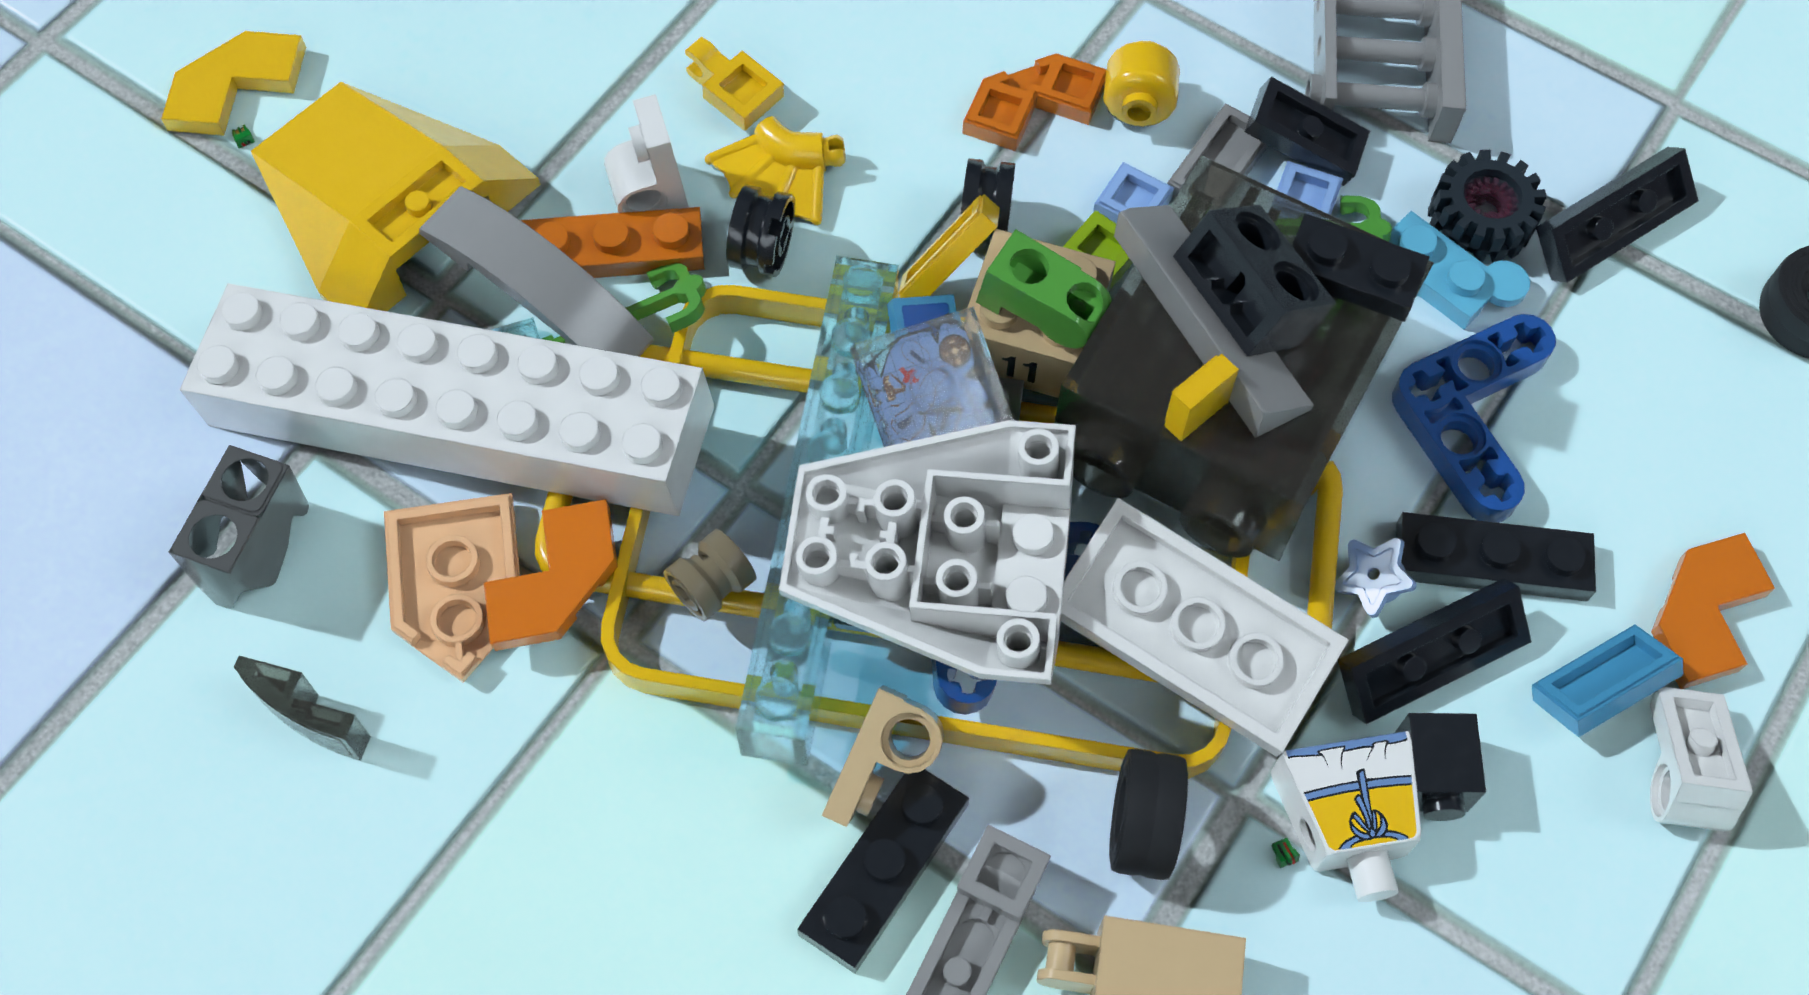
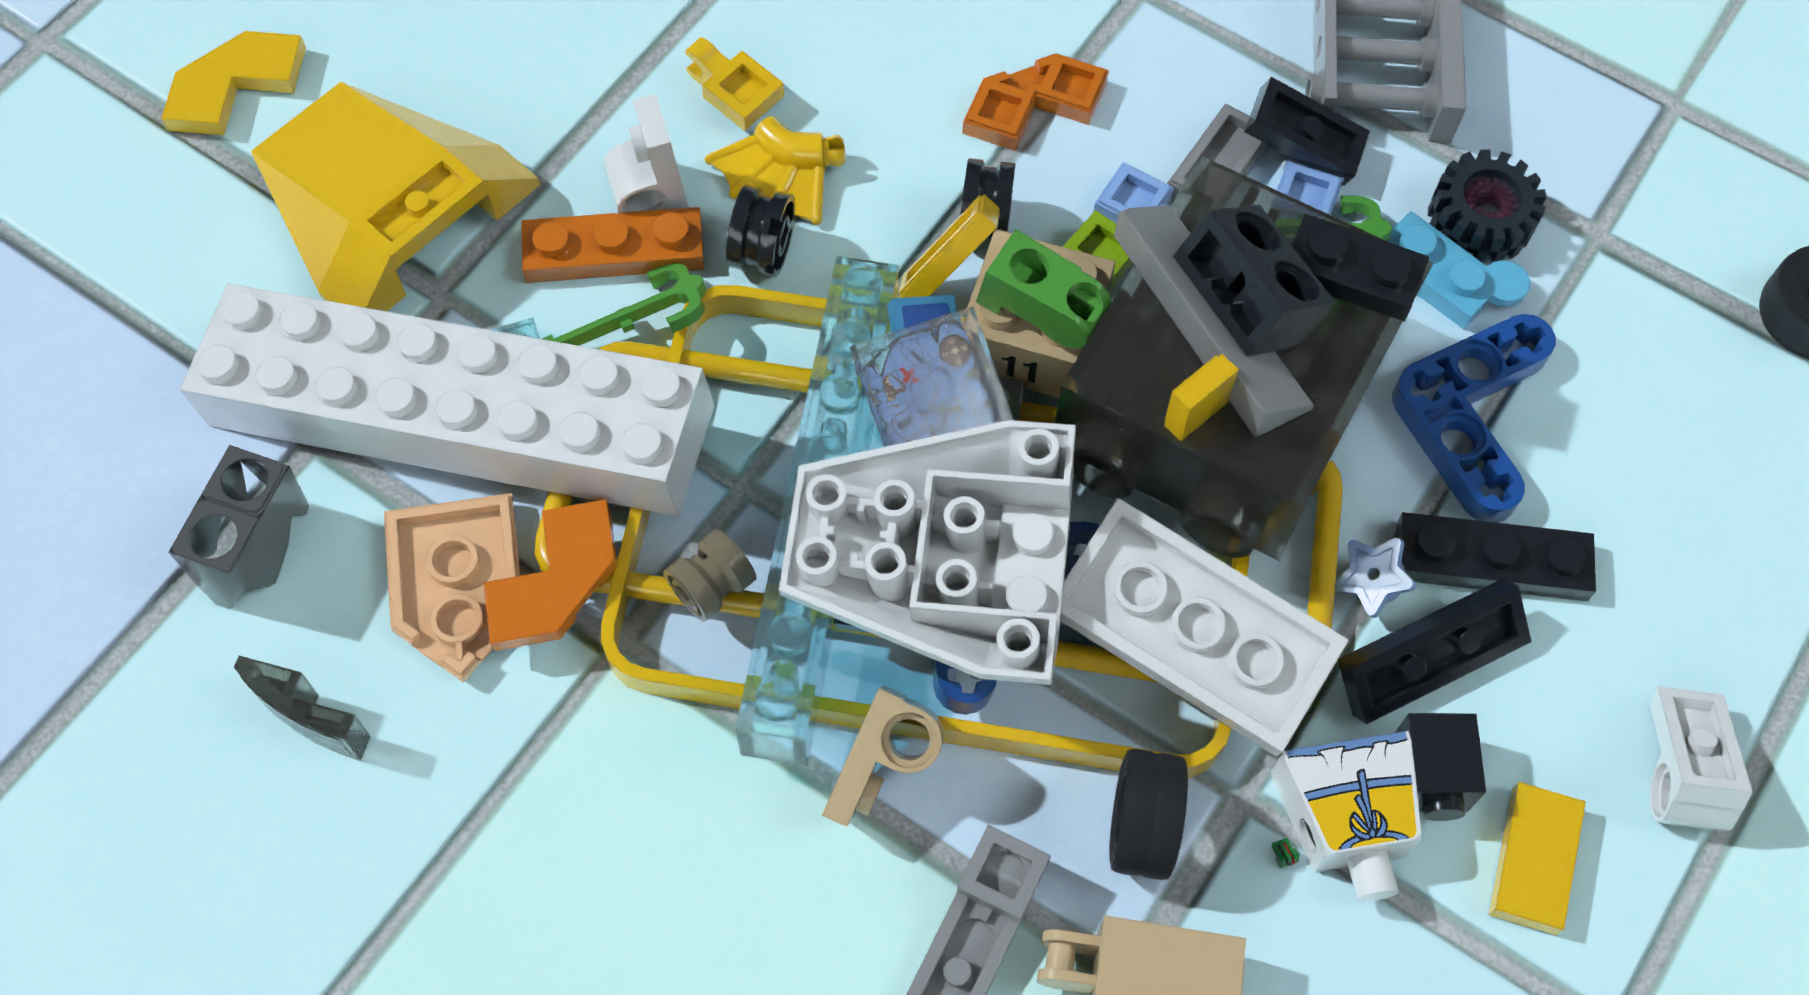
green piece [231,125,255,149] -> none
light grey slope [419,186,653,357] -> none
black plate [797,769,969,974] -> none
yellow head [1103,40,1180,127] -> none
dark azure tile [1532,624,1683,737] -> none
black plate [1536,147,1699,283] -> none
orange tile [1651,532,1775,689] -> none
none -> yellow tile [1488,782,1586,936]

